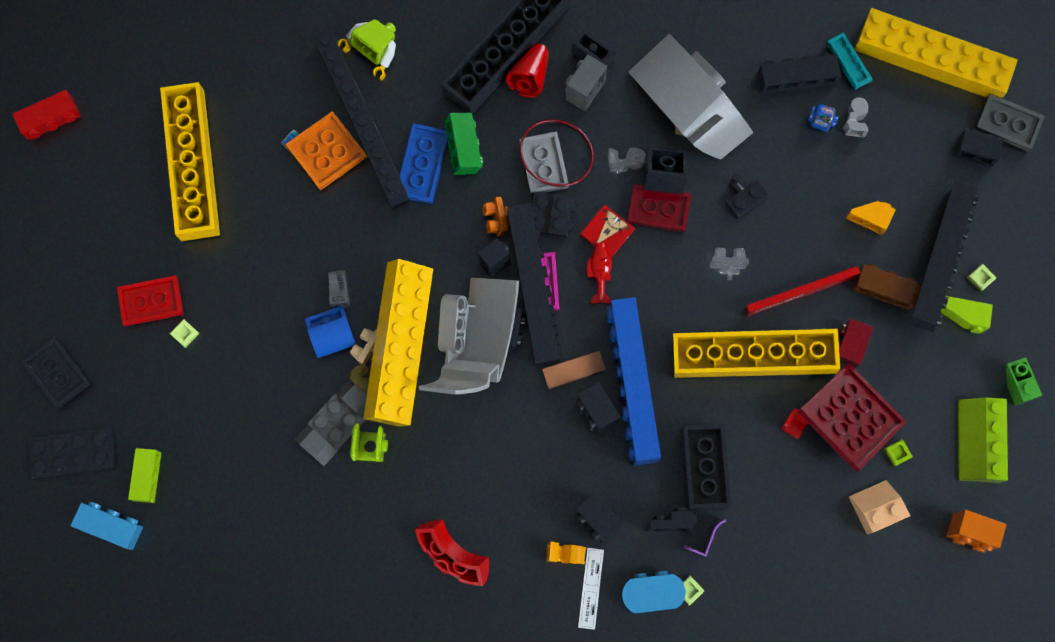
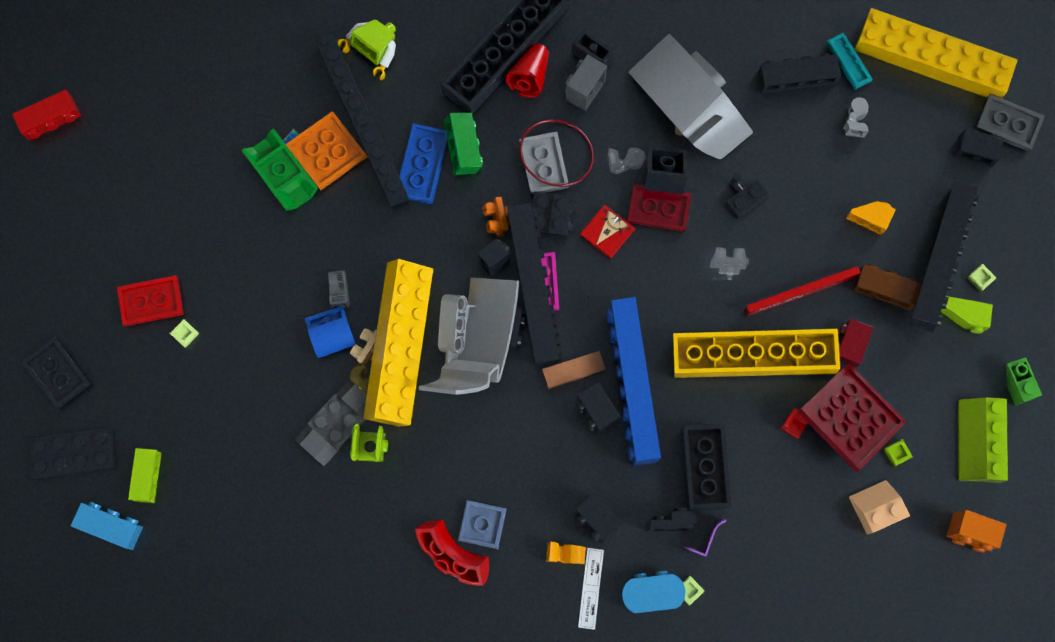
yellow brick [160,82,220,241] -> none
red animal [587,243,612,303] -> none
blue head [808,103,838,132] -> none
none -> green piece [242,128,318,211]
none -> sand blue tile [458,500,507,550]

